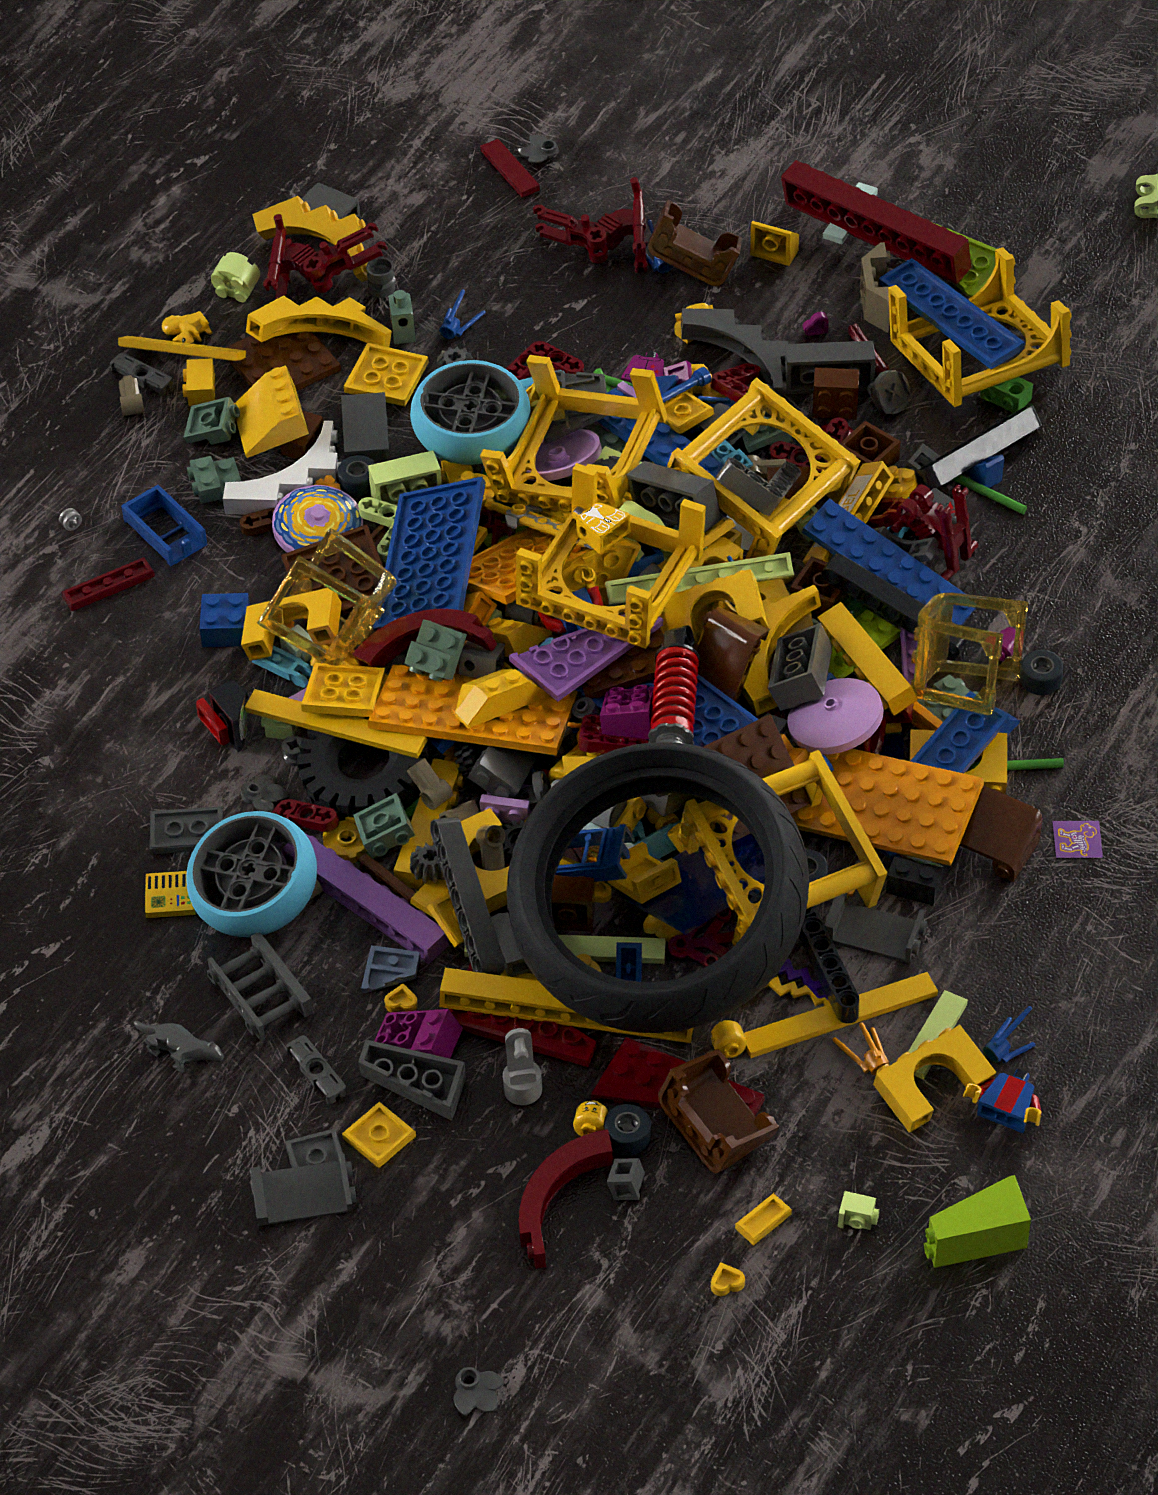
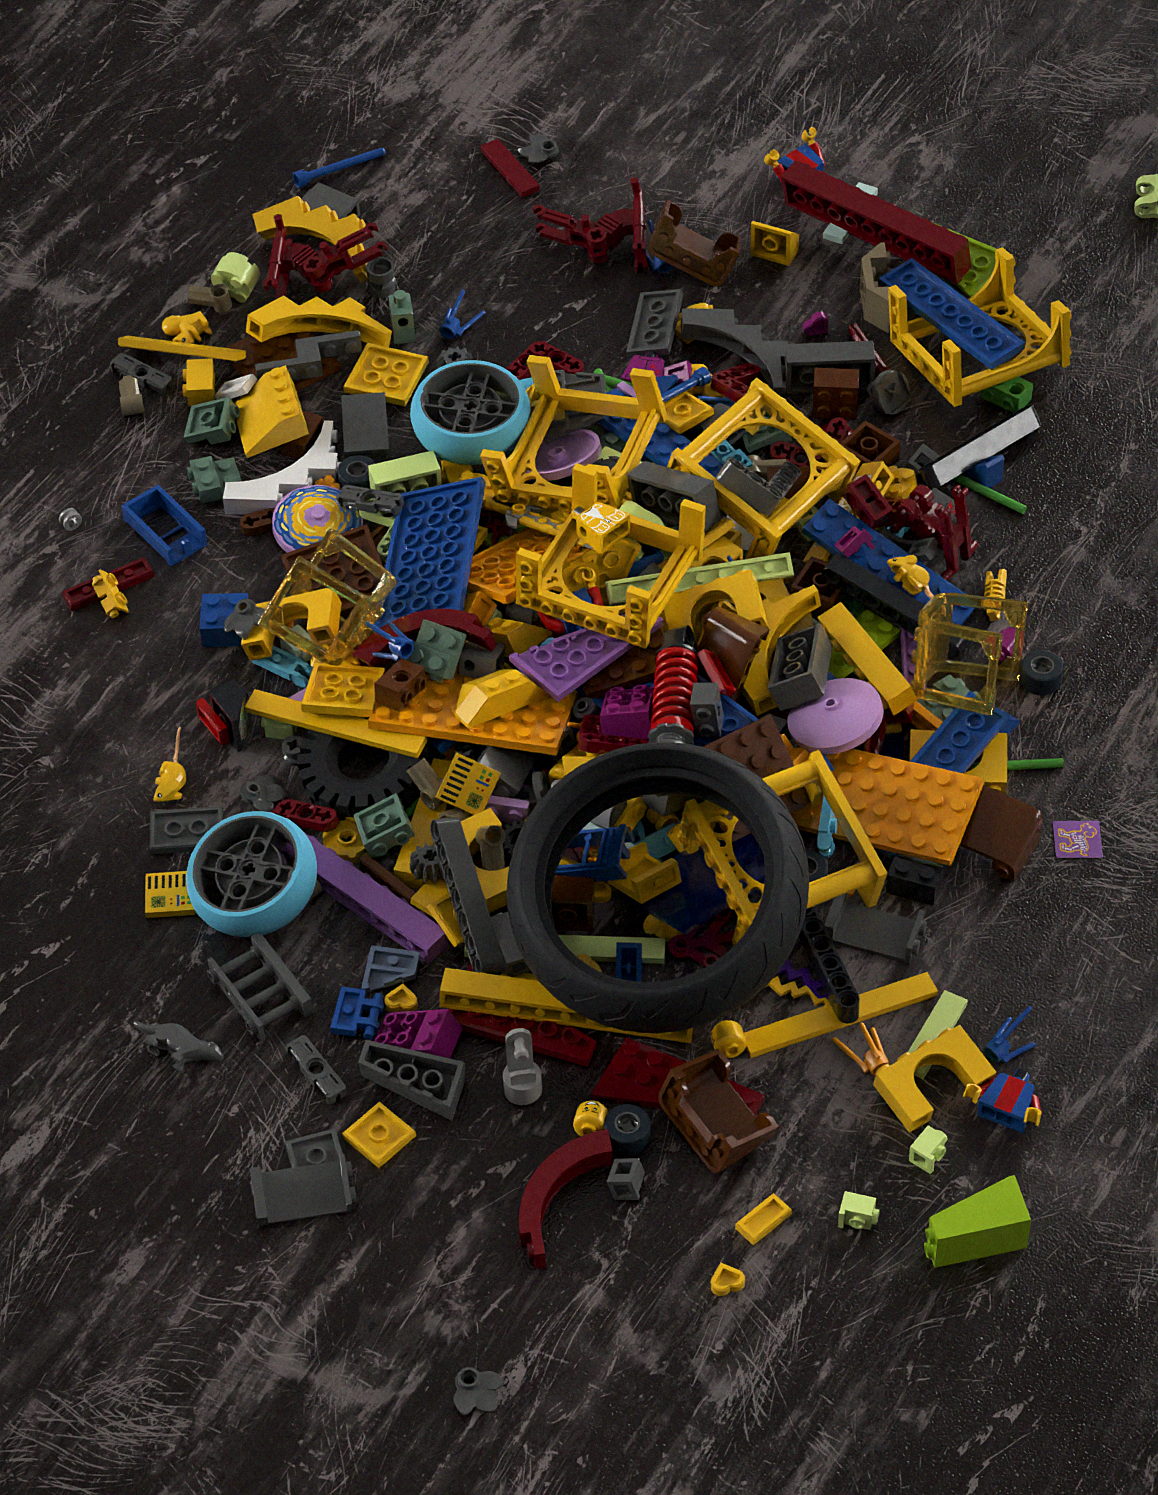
none -> yellow hinge [92,569,129,618]
none -> yellow animal [153,727,186,802]
none -> dark tan piece [187,284,232,313]
none -> white tile [215,374,258,400]
none -> dark grey plate [224,599,268,640]
none -> dark grey bracket [255,330,362,381]
none -> blue piece [293,148,386,188]
none -> blue plate [330,986,384,1040]
none -> dark grey piece [336,485,405,516]
none -> blue plant [365,621,414,662]
none -> reddish brown brick [374,659,427,711]
none -> yellow tile [436,752,501,815]
none -> dark grey plate [626,289,683,358]
none -> dark grey brick [690,683,724,738]
none -> red tile [697,649,736,696]
none -> torso [764,127,825,183]
none -> medium azure hinge [817,796,837,859]
none -> magenta bracket [834,526,875,557]
none -> dark red brick [843,474,893,529]
none -> yellow animal [887,555,943,616]
none -> yellowish green brick [909,1126,948,1174]
none -> yellow hinge [983,569,1007,621]

